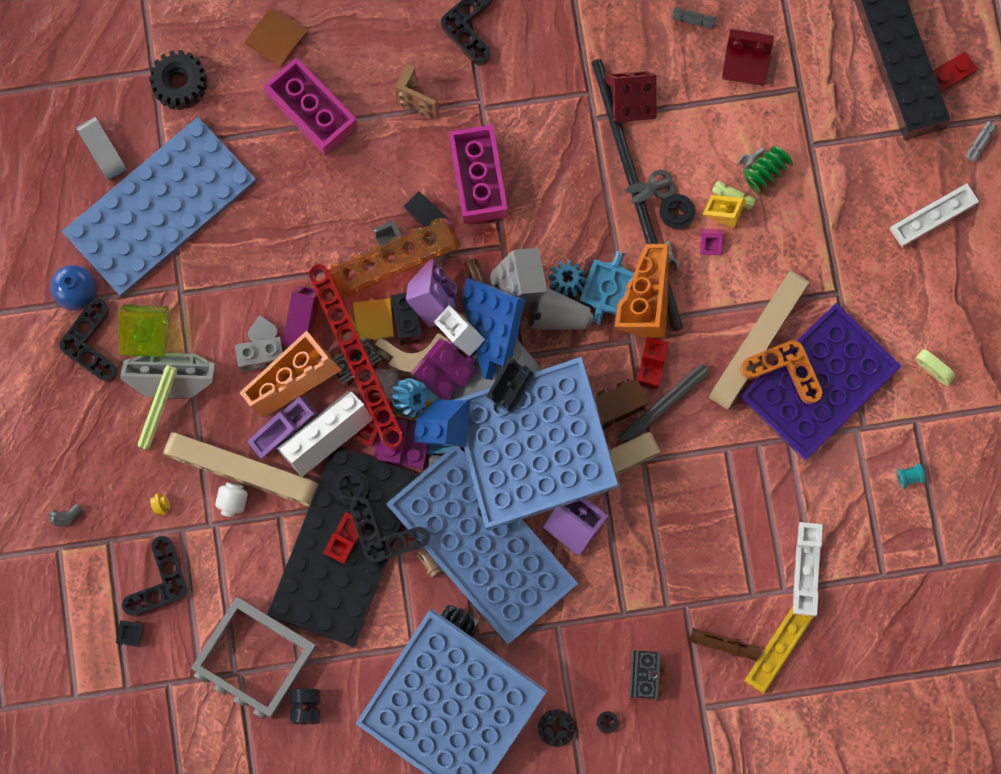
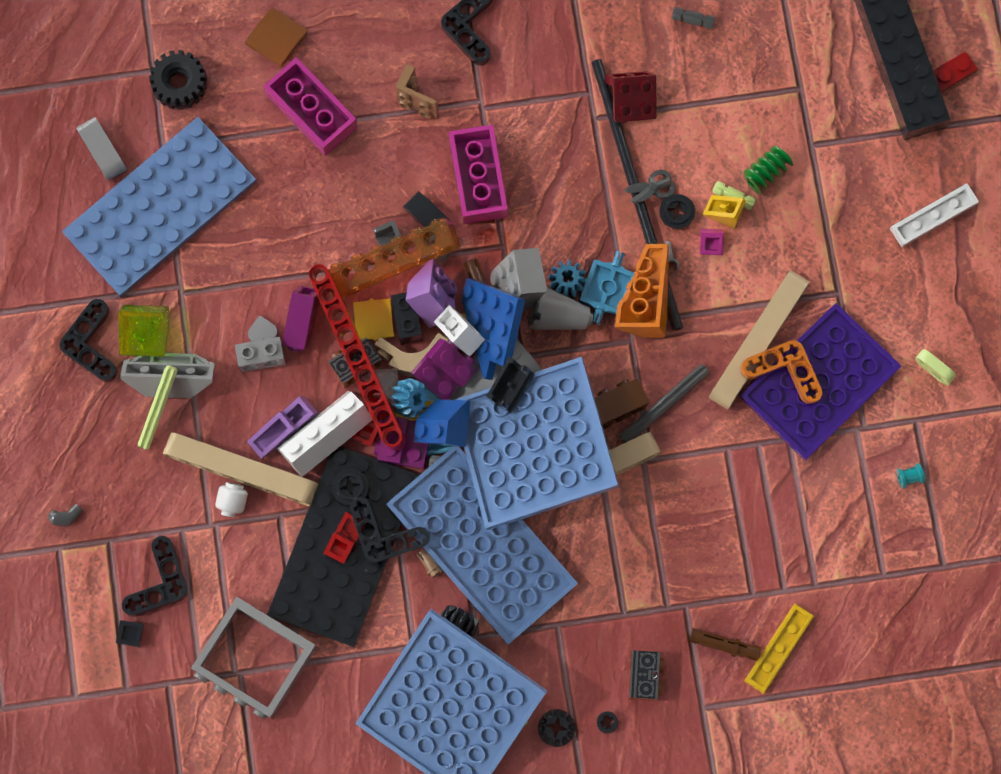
blue cylinder [50,265,97,311] -> none
yellow plate [150,493,170,516] -> none
orange wedge [240,331,342,418] -> none
black wheel [290,689,320,725] -> none
medium lavender slope [543,498,608,556] -> none
red slope [637,337,669,389] -> none
dark red bracket [722,29,774,86] -> none
light grey hand [737,148,766,172] -> none
white slope [793,522,823,616] -> none
light grey axle [966,121,997,162] -> none

